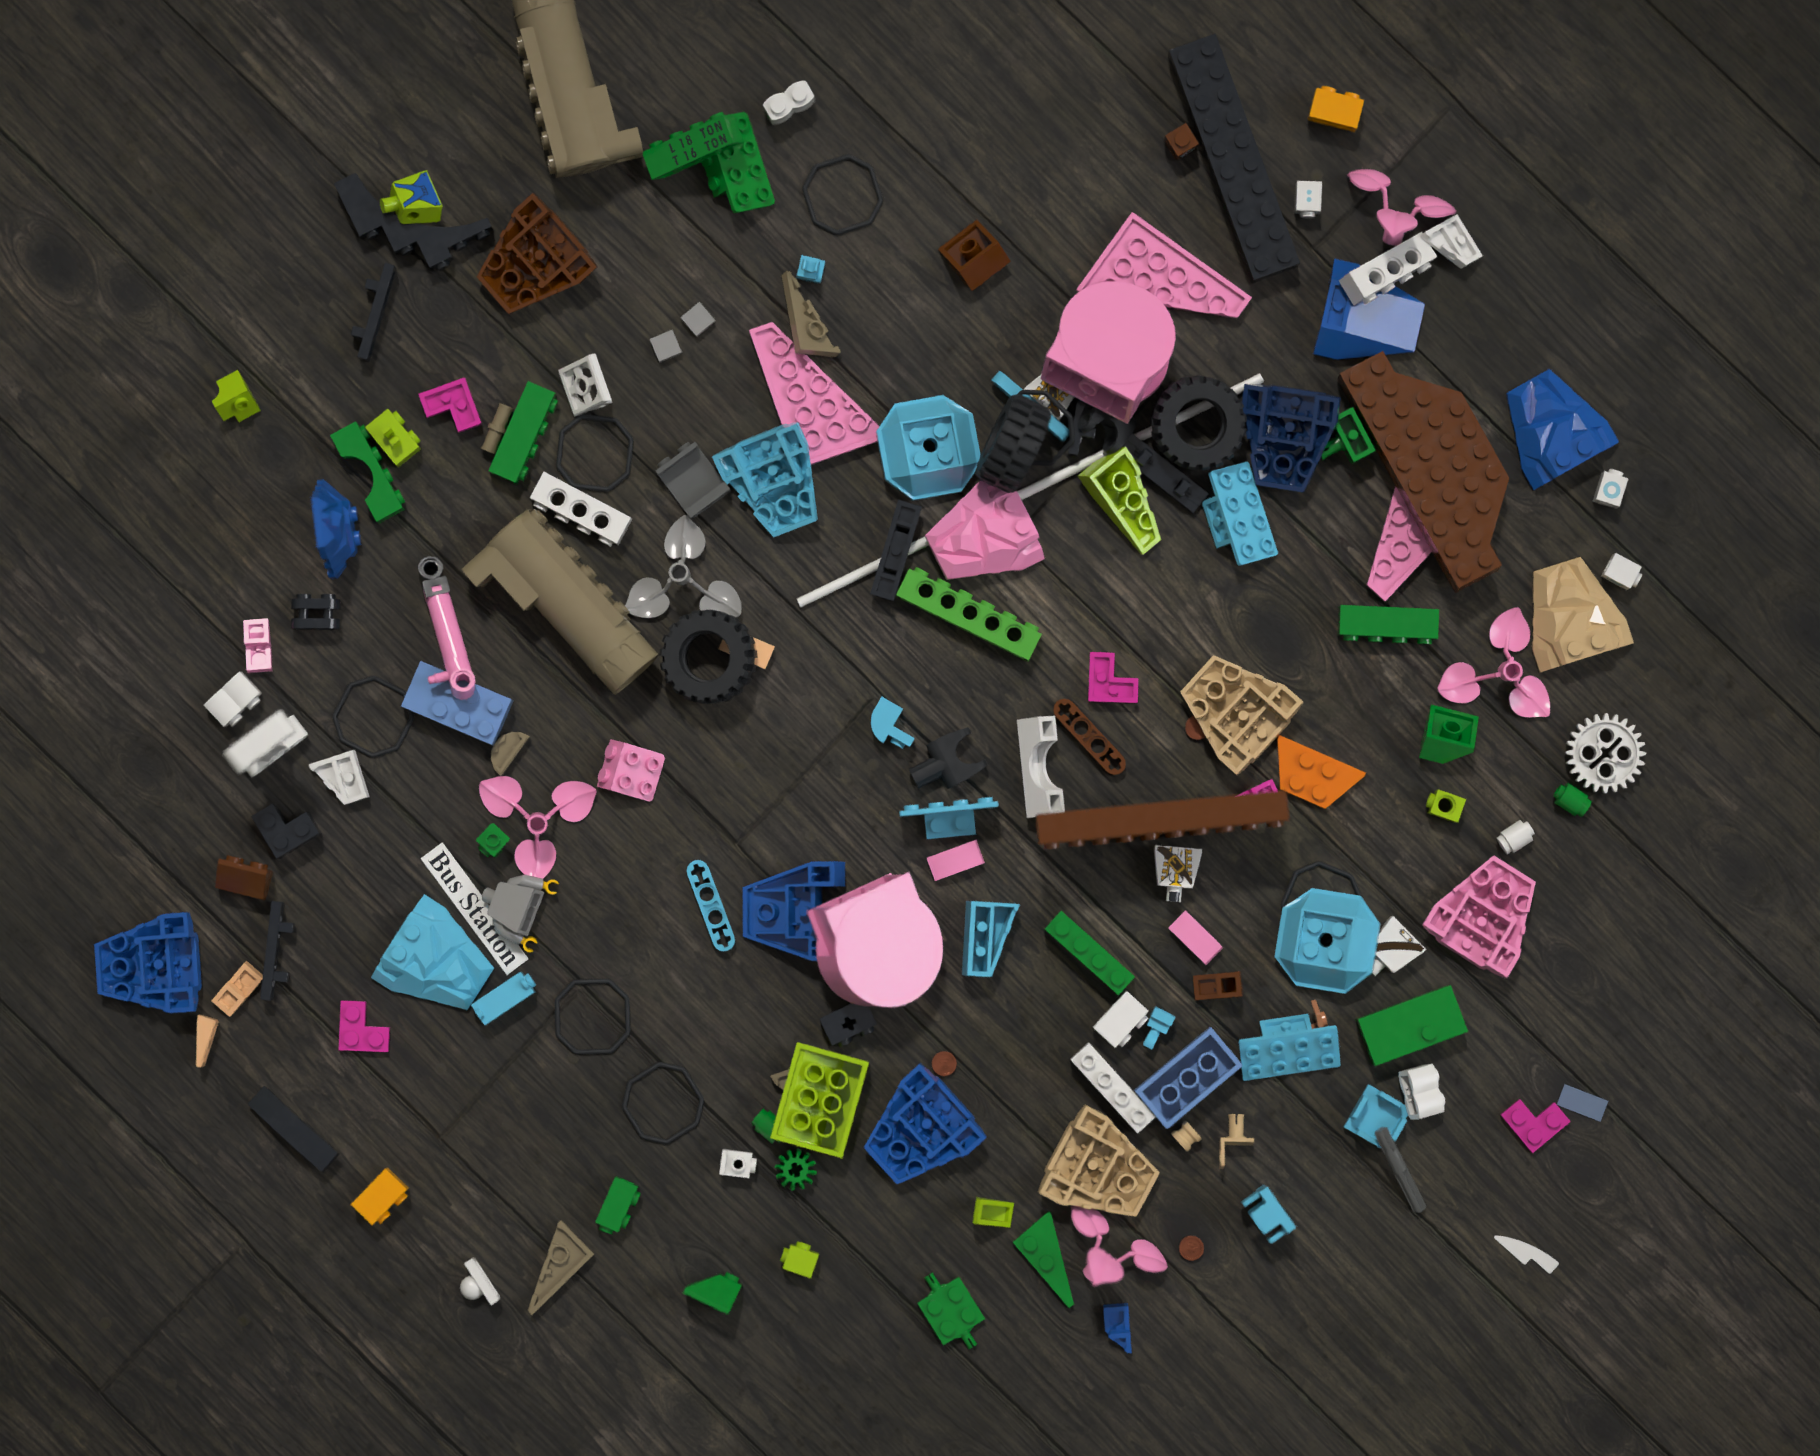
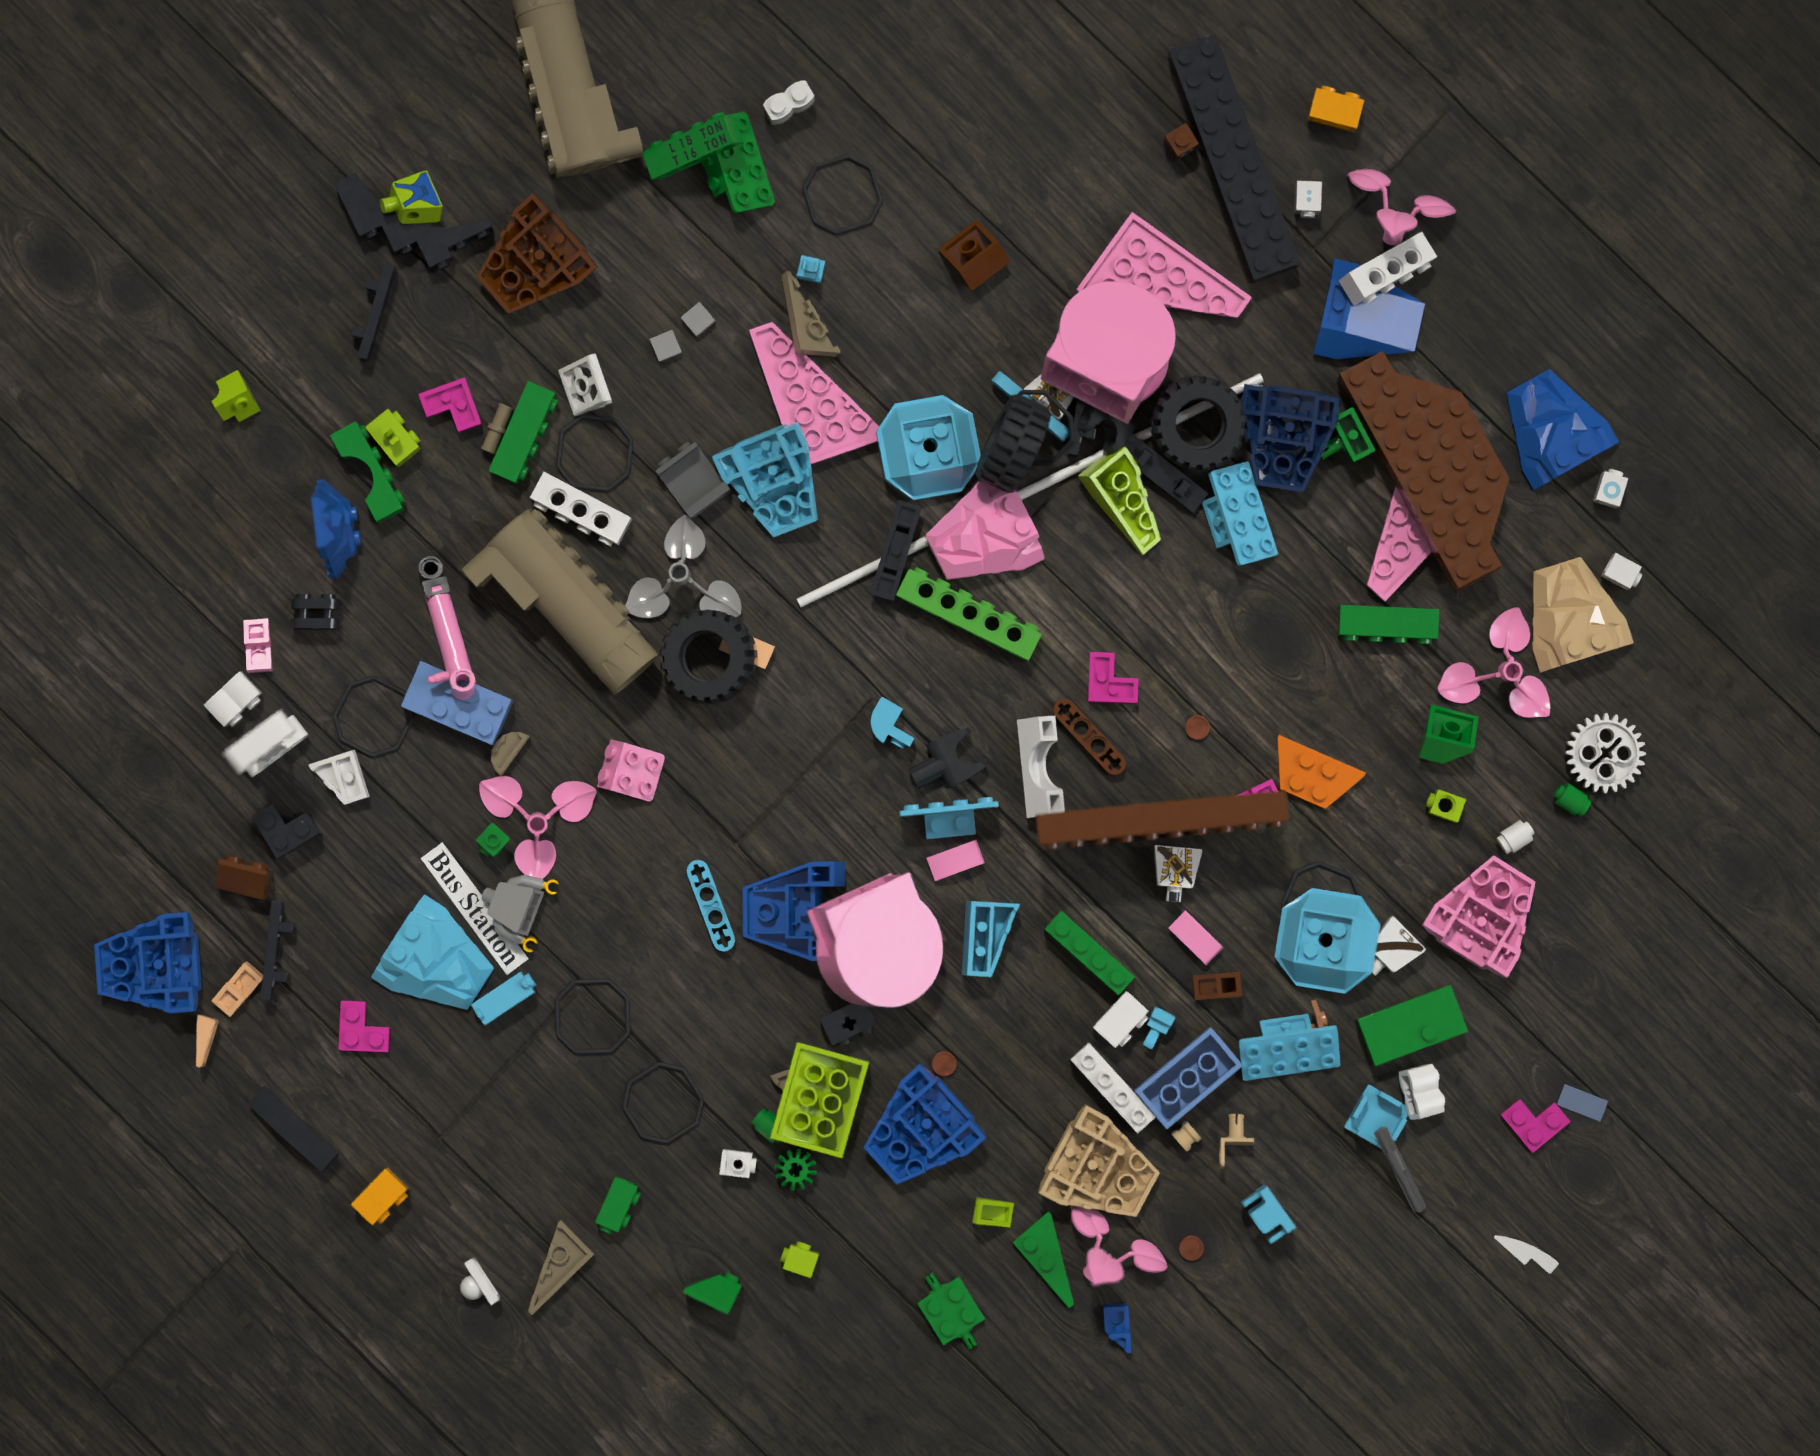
tan wedge [1180,655,1304,775] -> none
white wing [1420,214,1482,269] -> none

